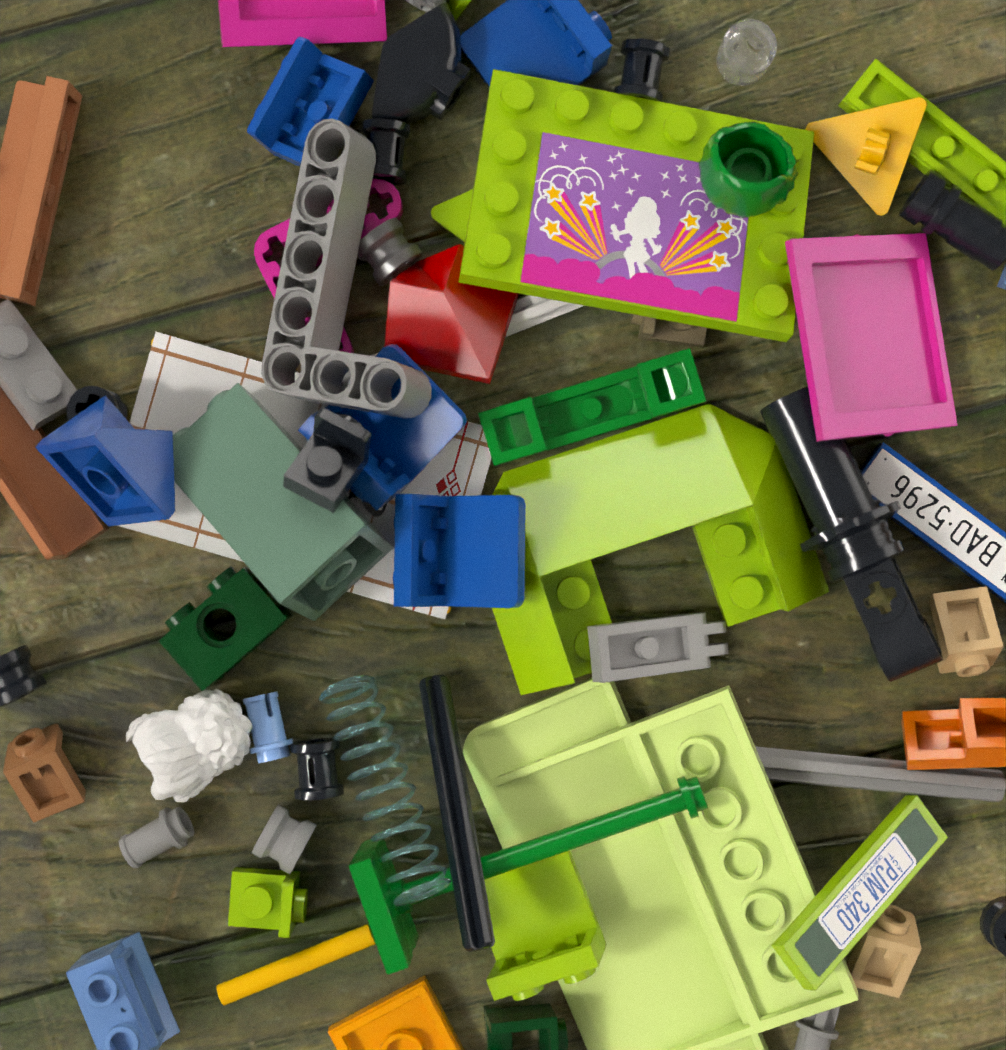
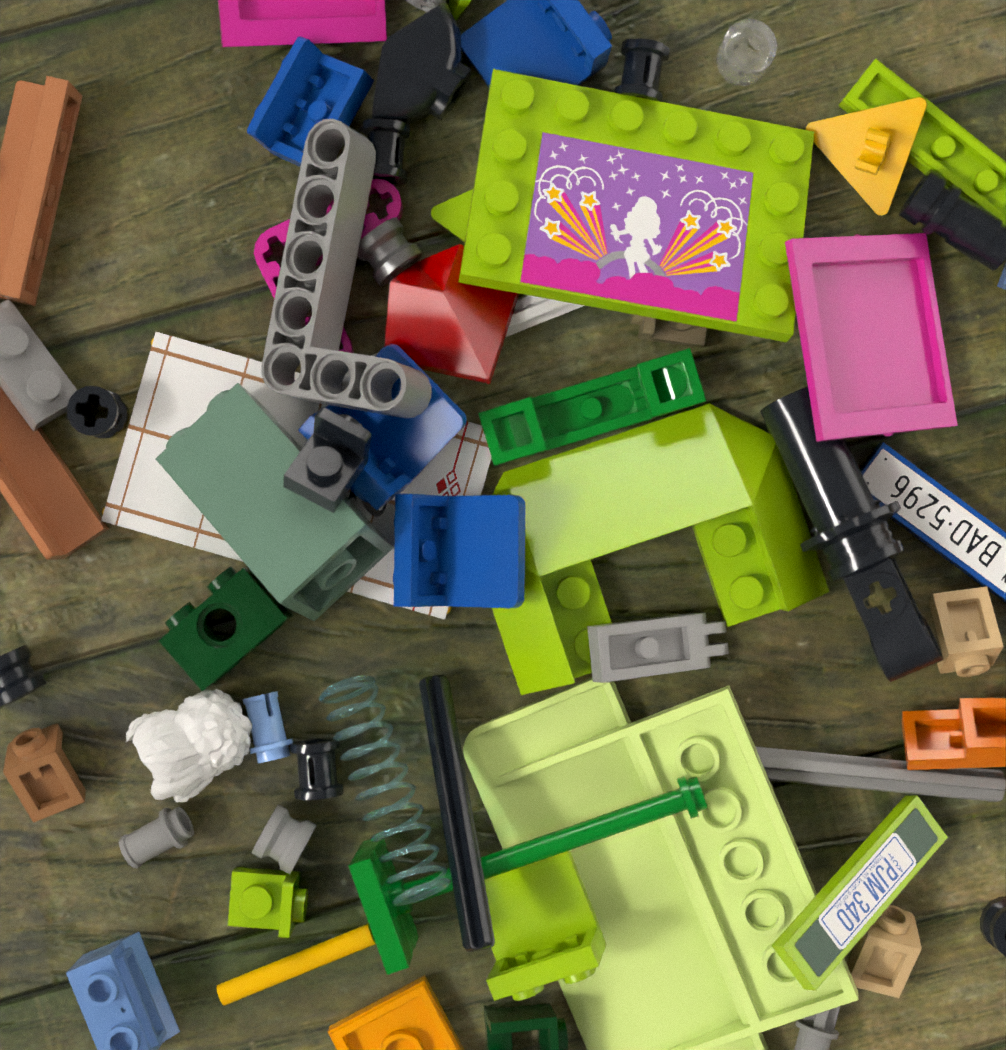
blue slope [35,395,175,526] -> none
green hair [698,121,798,218] -> none

